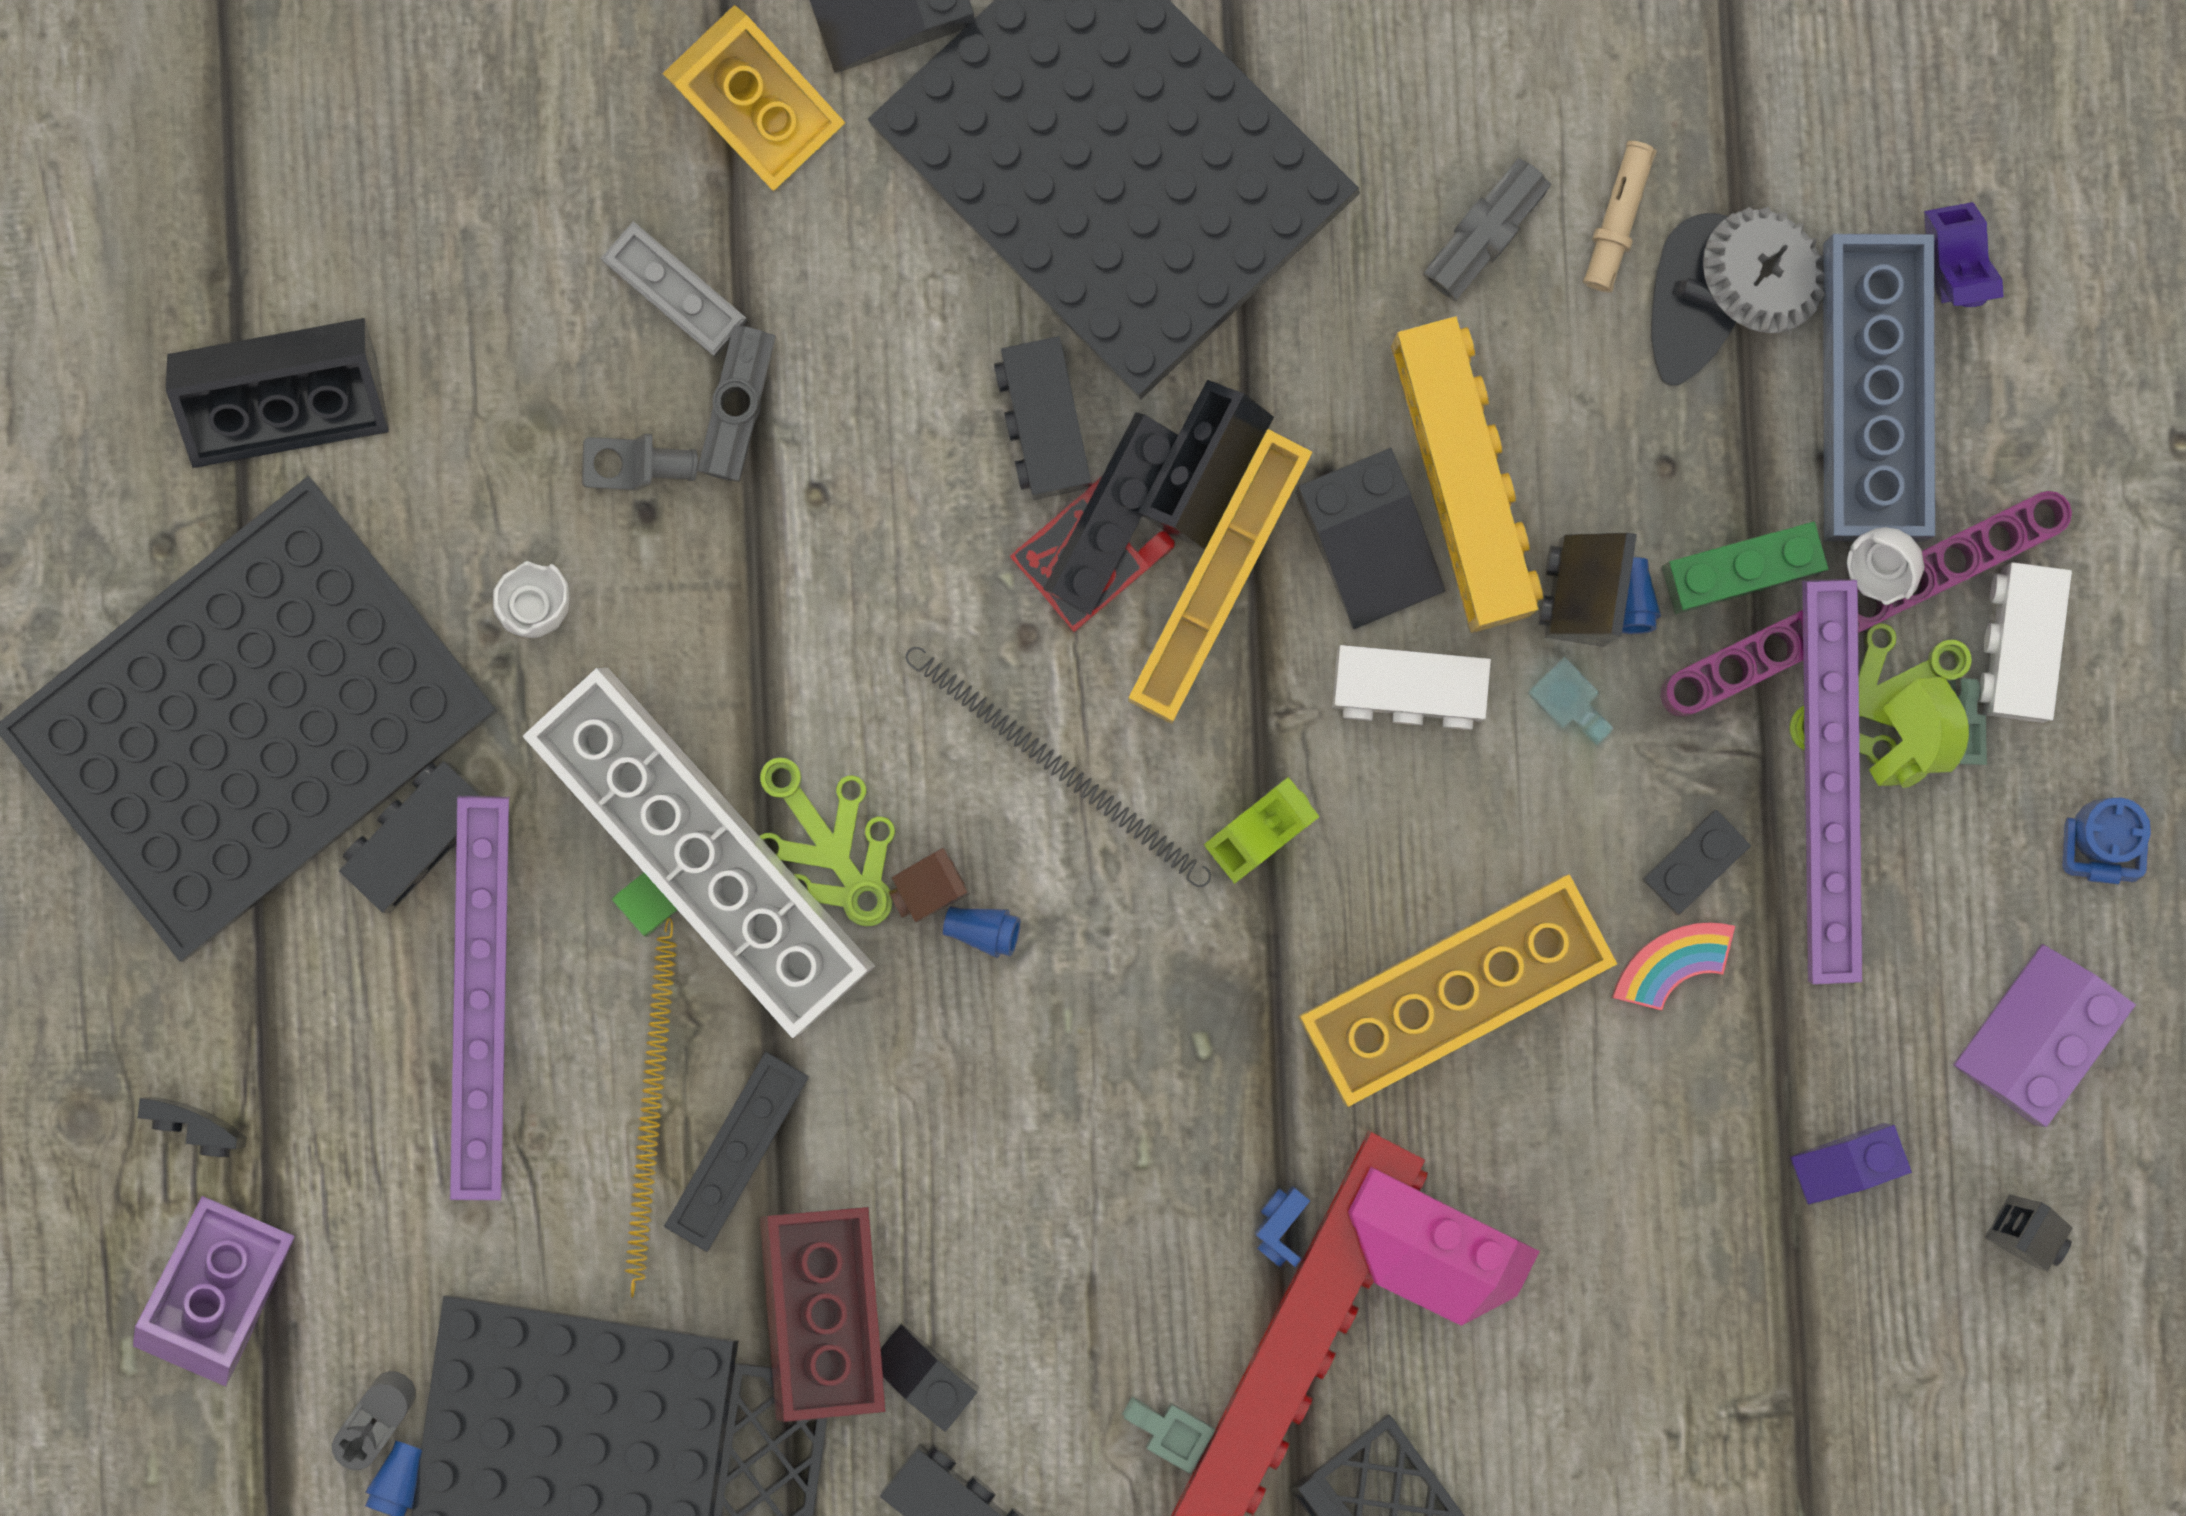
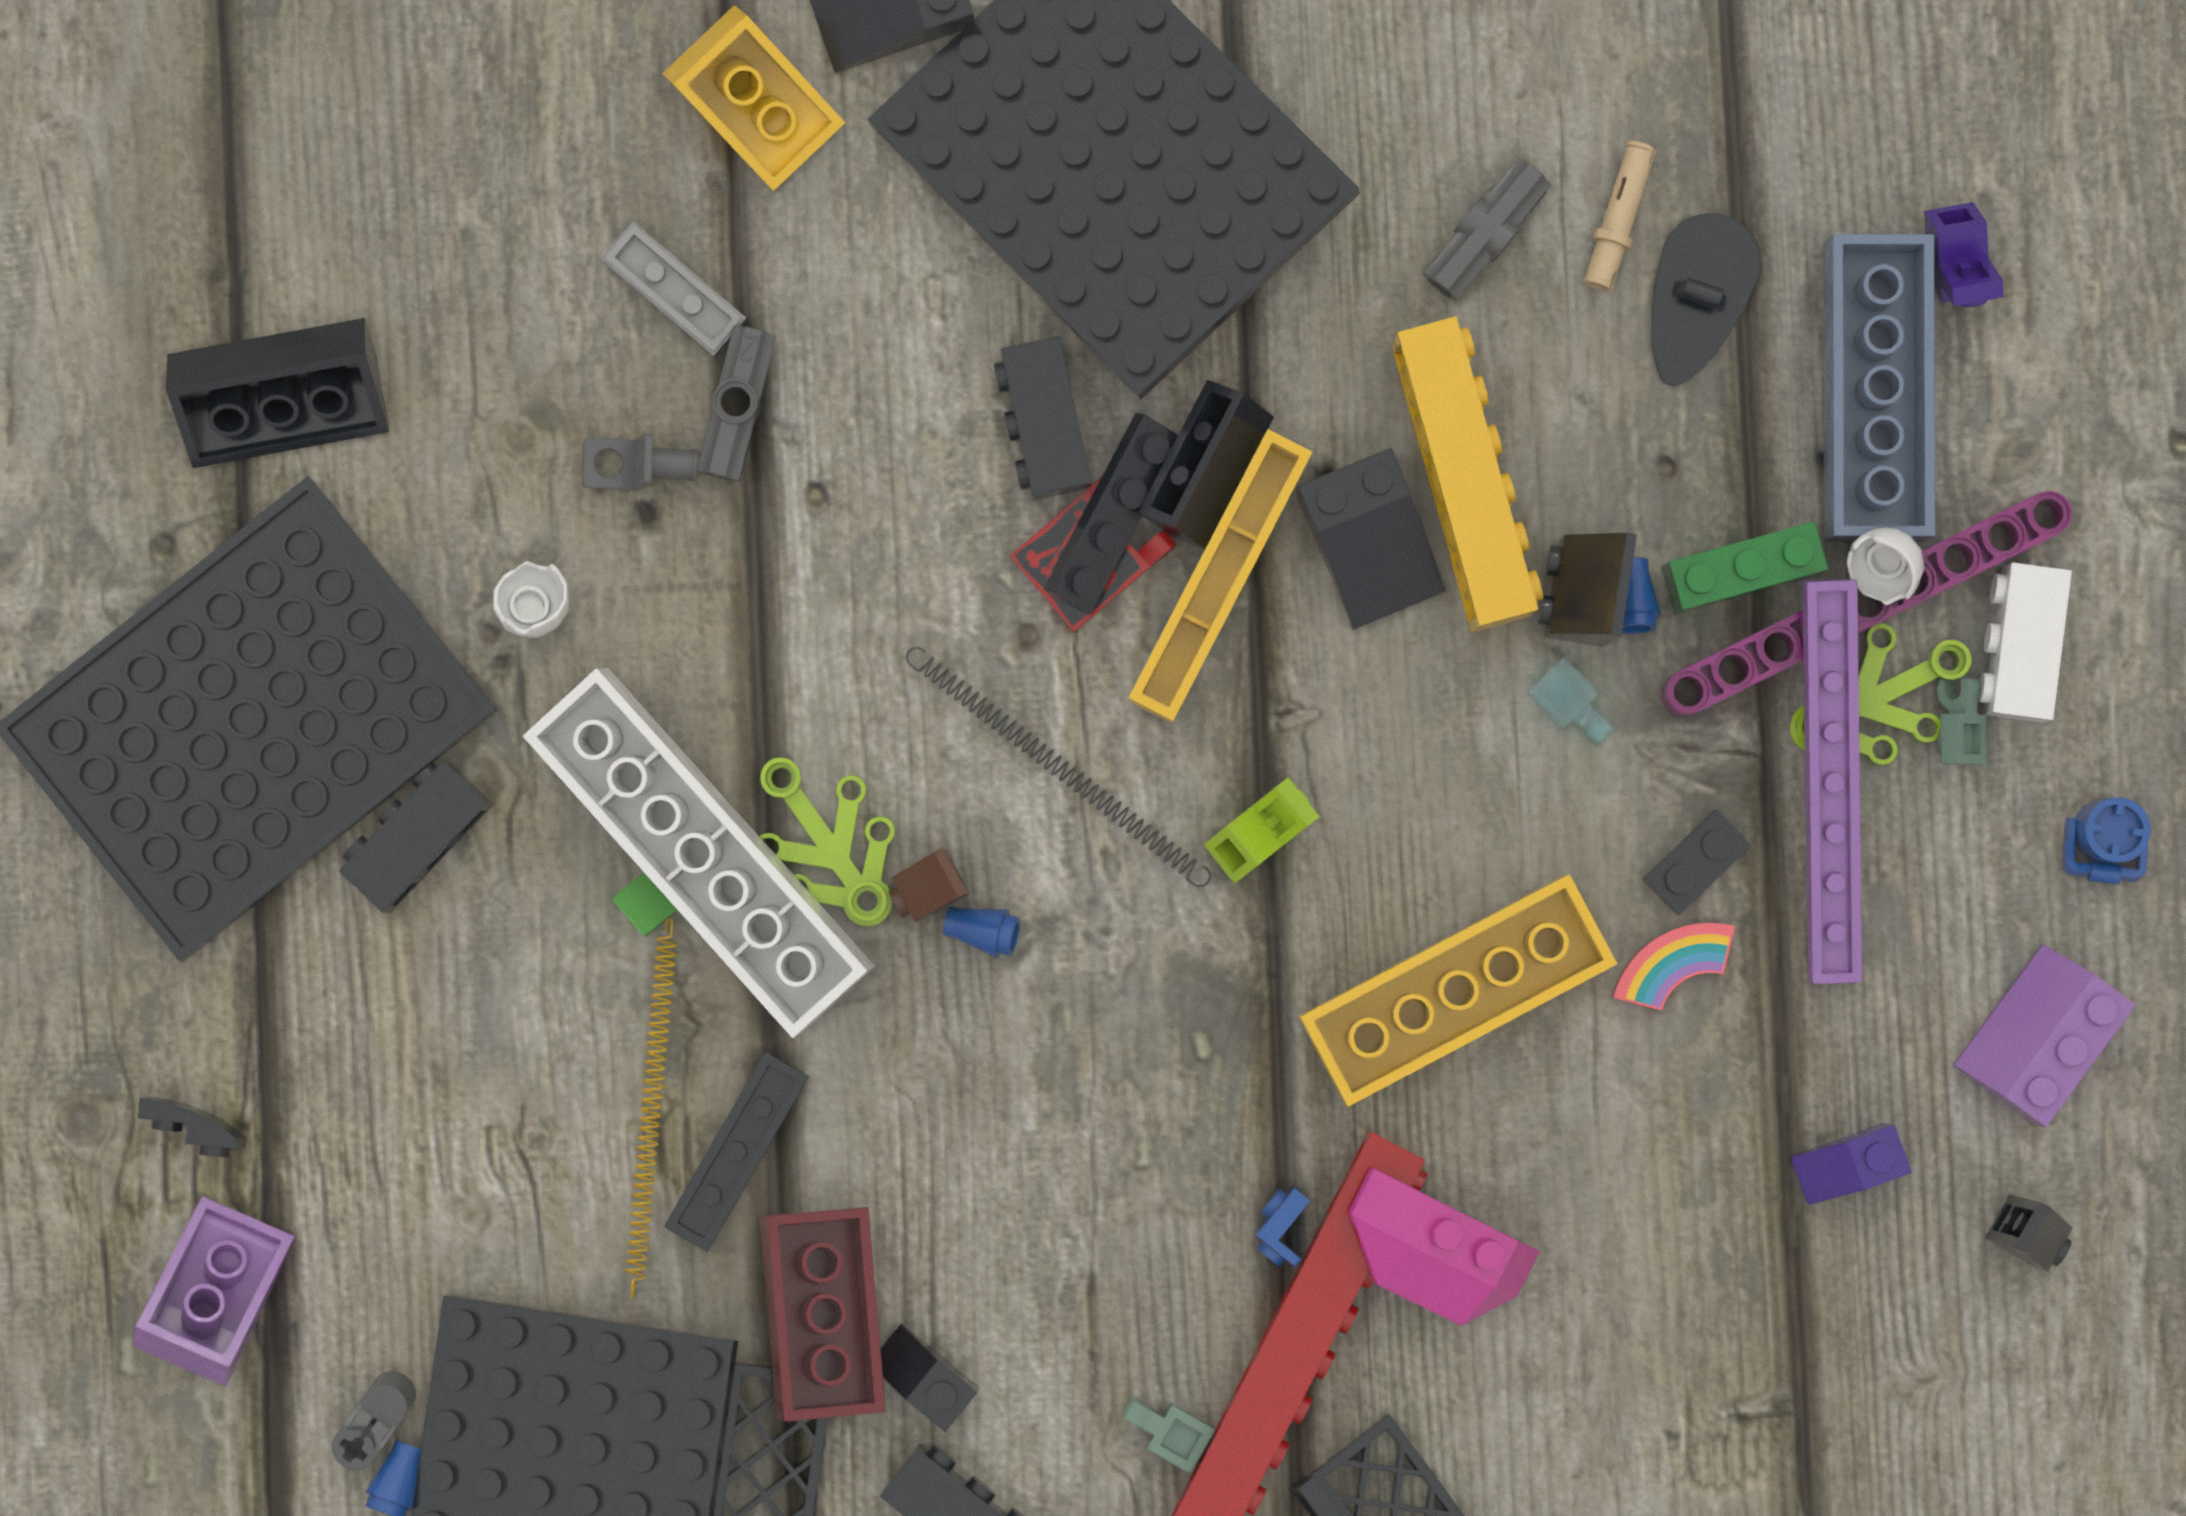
medium lavender plate [450,796,509,1201] -> none
white brick [1332,645,1491,730] -> none
light grey gear [1703,206,1825,333] -> none
lime brick [1869,677,1969,788] -> none

